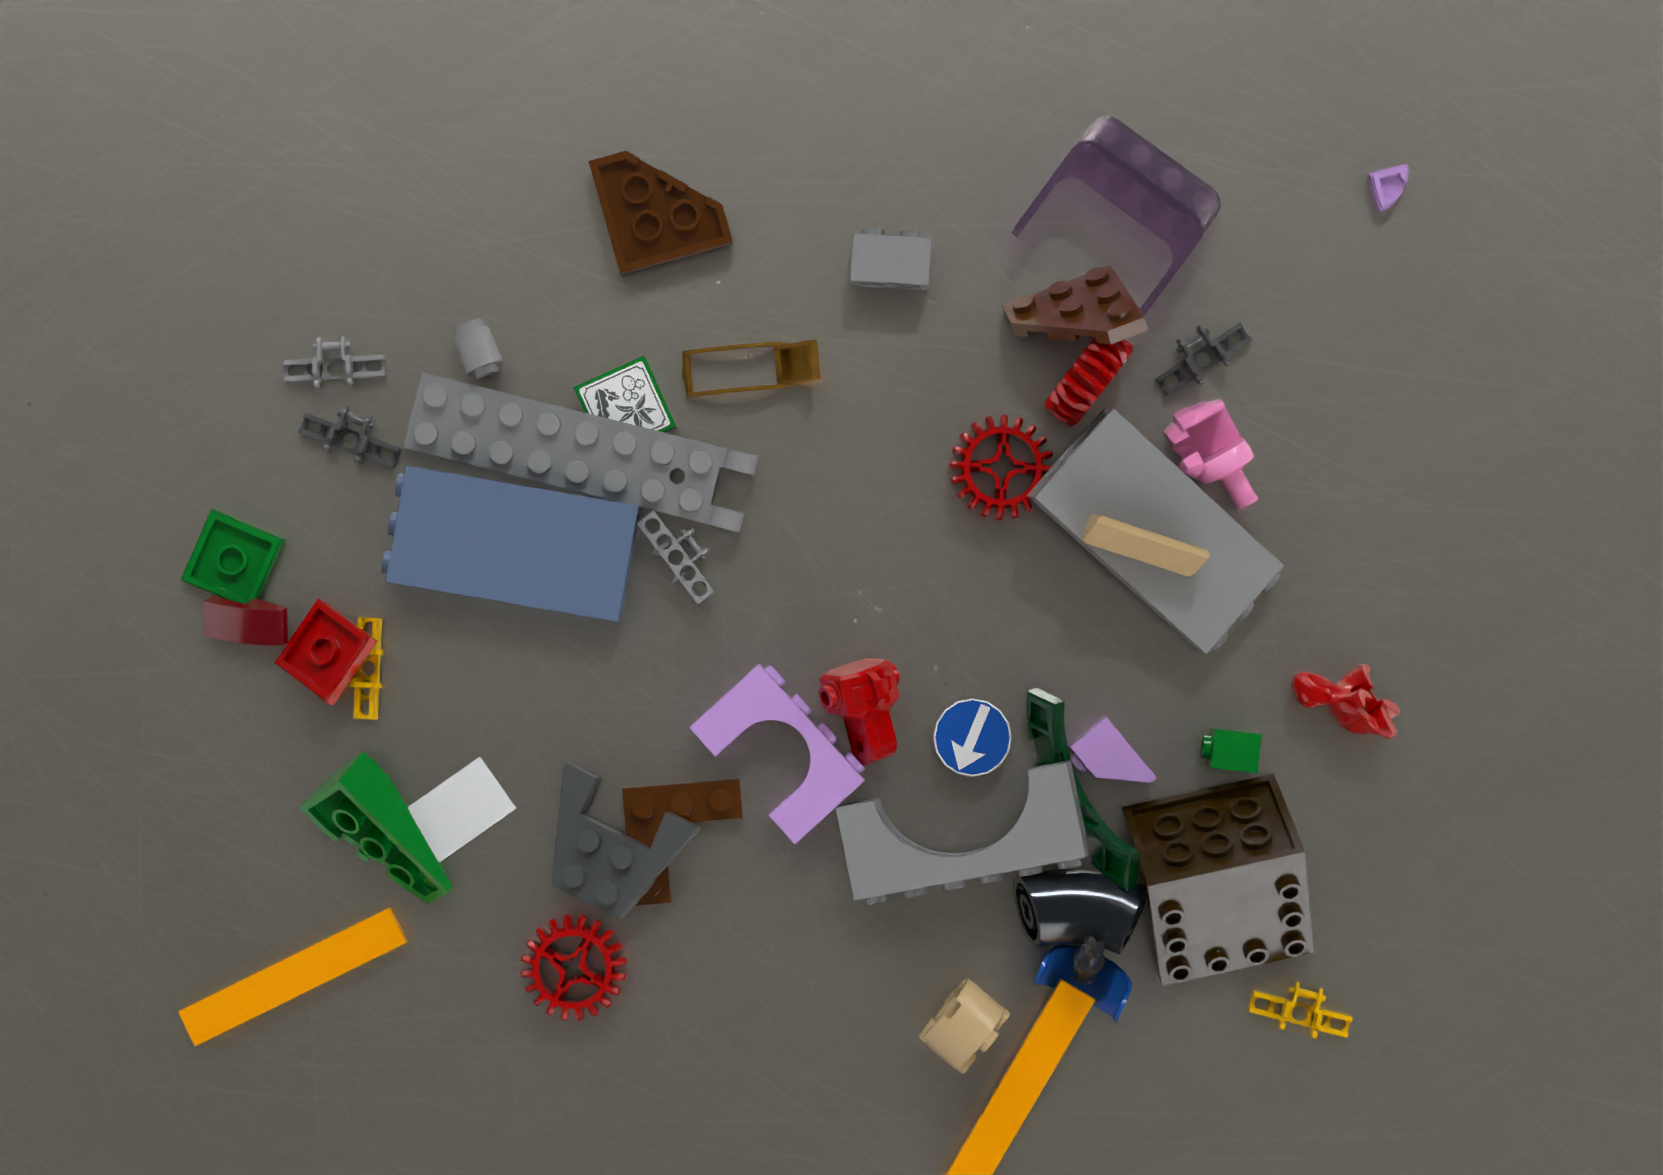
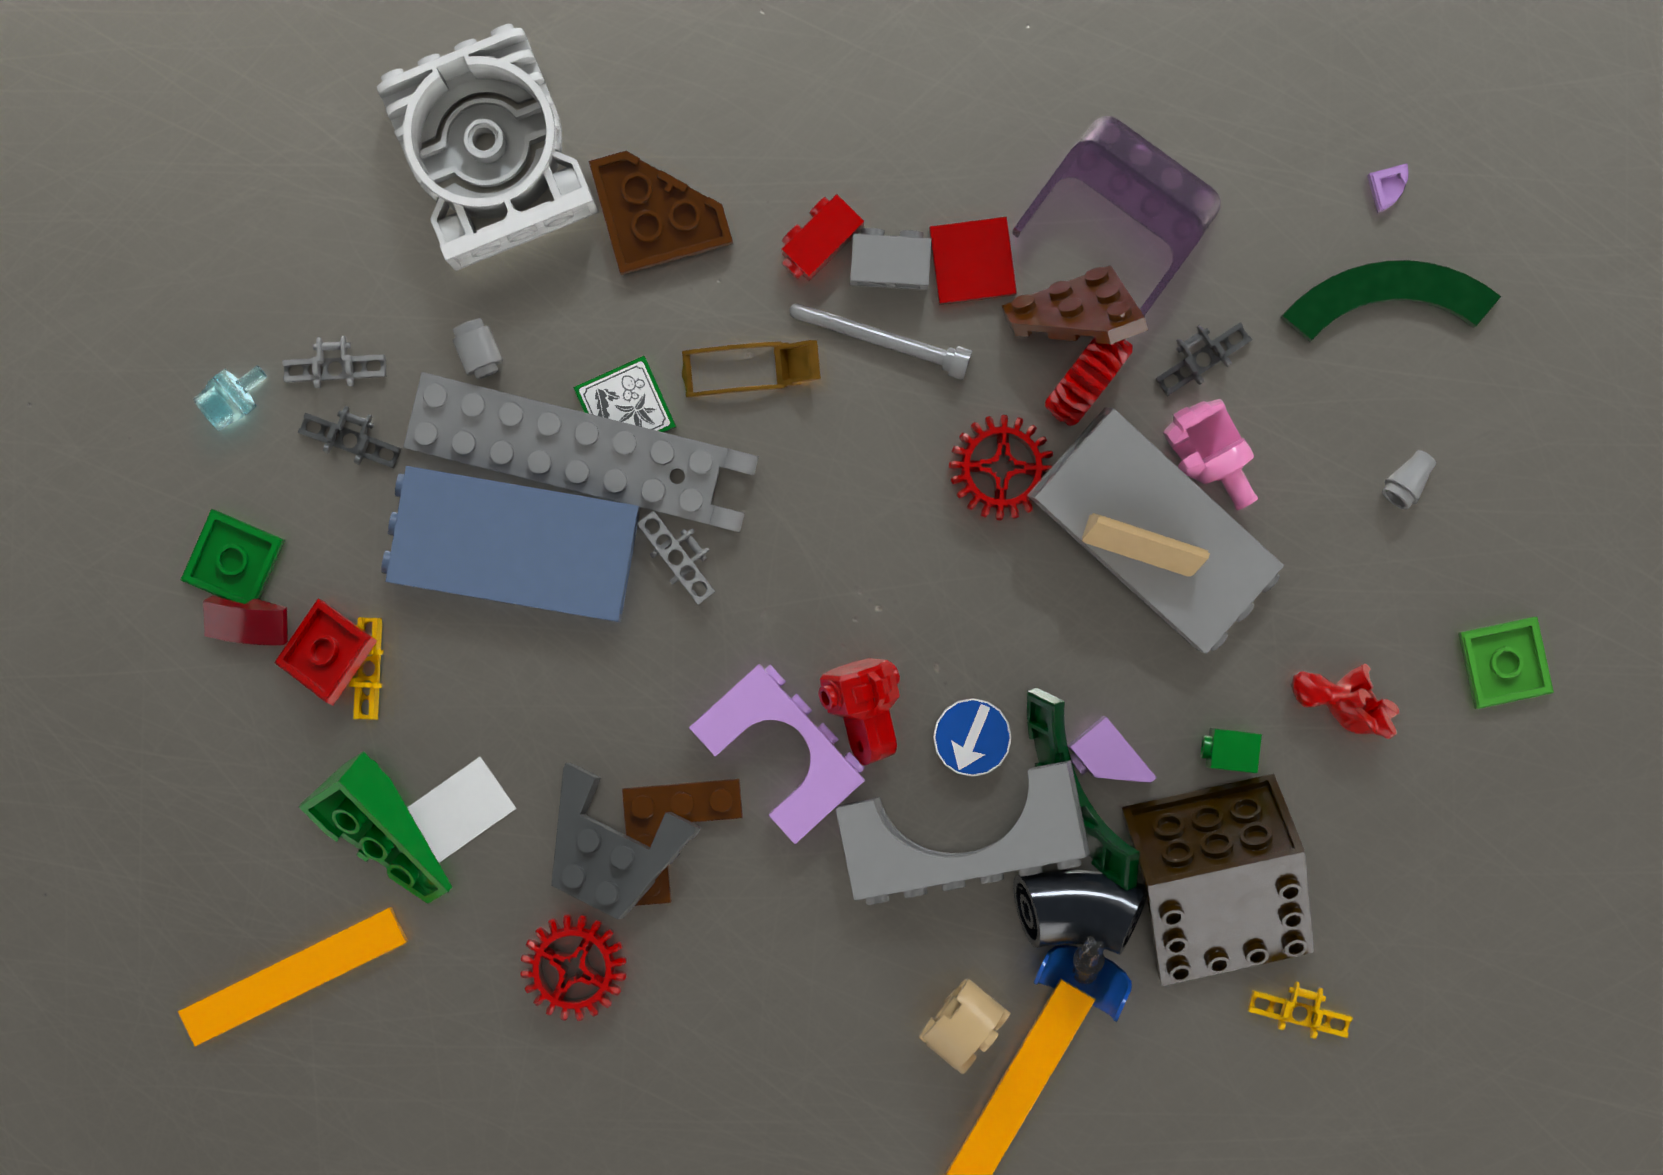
none -> clear light blue piece [193,365,267,431]
none -> white brick [377,24,599,271]
none -> red brick [781,194,864,281]
none -> light grey piece [790,303,972,380]
none -> red tile [929,217,1017,305]
none -> dark green tile [1280,260,1501,342]
none -> light grey cone [1382,450,1436,509]
none -> bright green tile [1458,616,1554,709]

